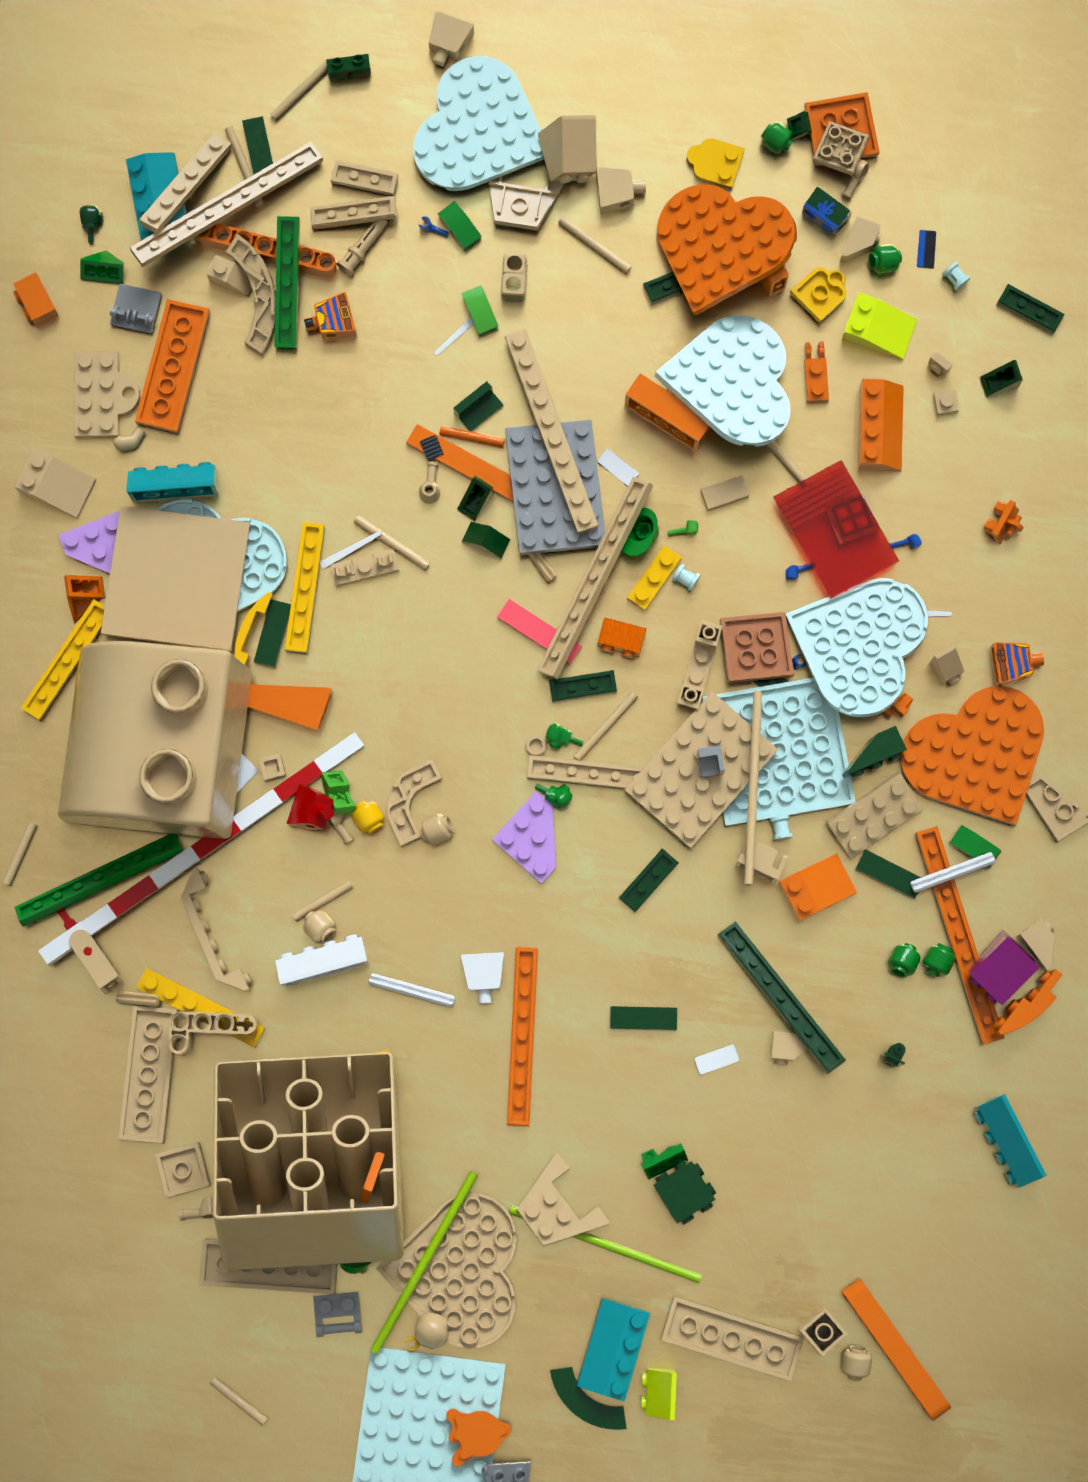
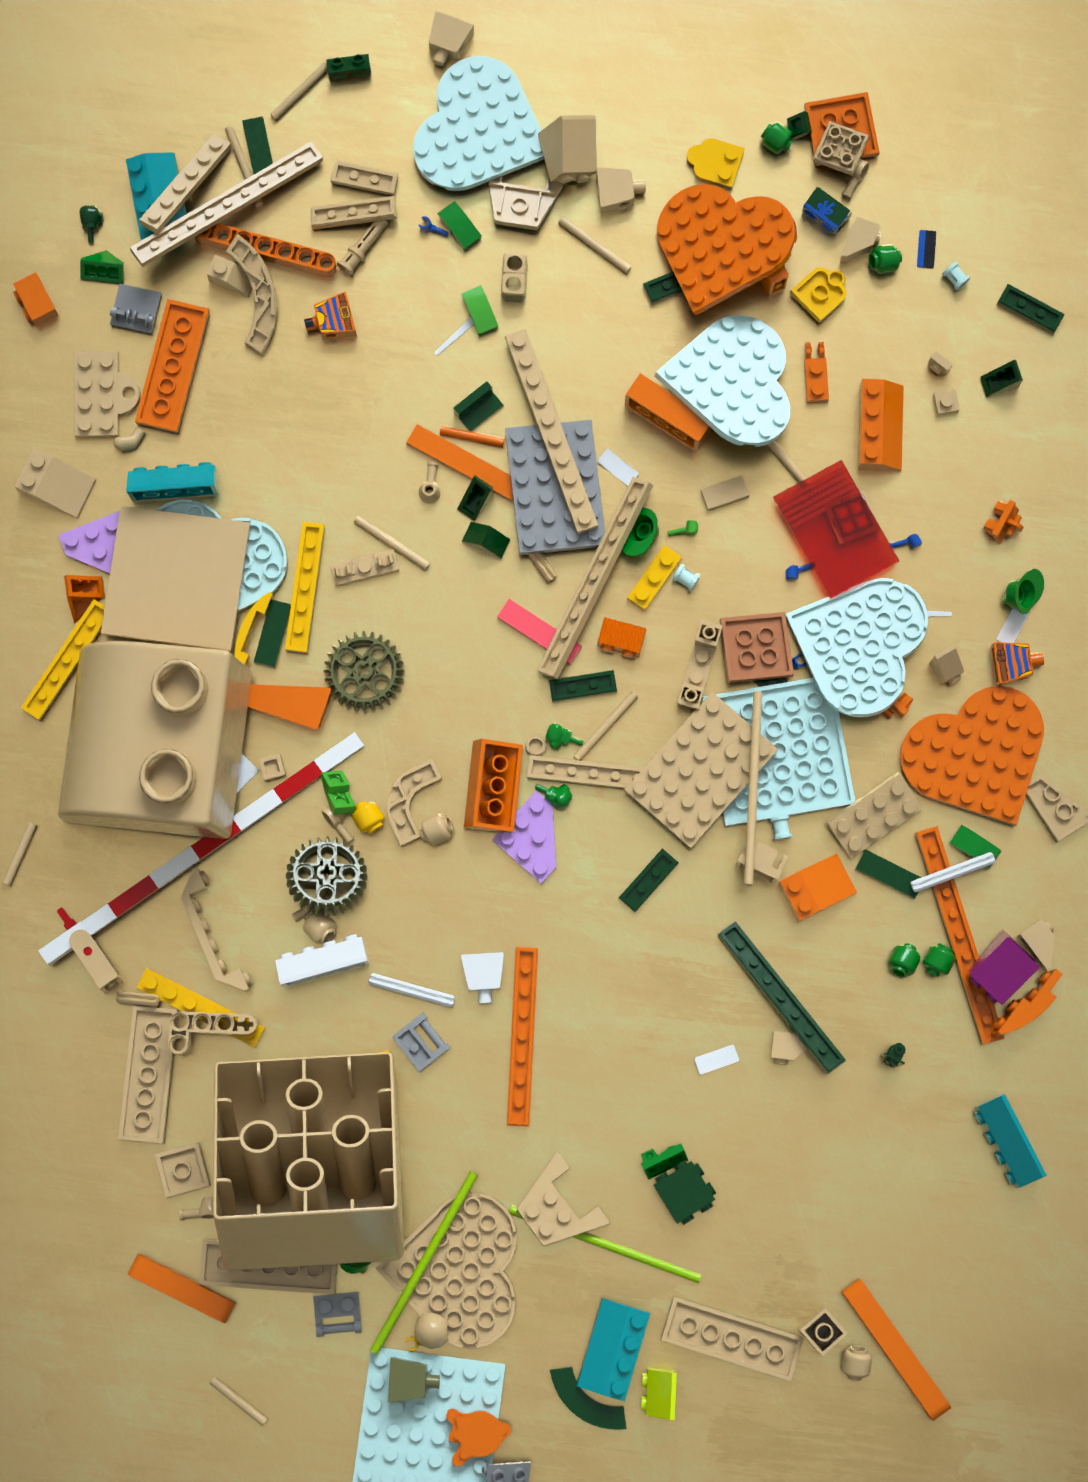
green plate [14,834,184,927] -> none
green plate [274,216,300,348] -> none
red torso [286,784,334,830] -> none
white sticker [320,531,382,569] -> none
orange tile [360,1152,385,1203] -> none
black sticker [420,435,443,460] -> none
dark green tile [610,1006,677,1030] -> none
light grey panel [697,745,725,777] -> none
neon yellow slope [842,292,917,360] -> none
dark green slope [842,726,907,779] -> none
none -> orange beam [128,1254,235,1323]
none -> olive gear [286,836,368,917]
none -> olive gear [324,631,405,712]
none -> olive torso [388,1357,440,1402]
none -> light grey plate [392,1012,451,1072]
none -> orange slope [464,739,523,832]
none -> white sticker [996,608,1029,643]
none -> green piece [1002,569,1044,614]

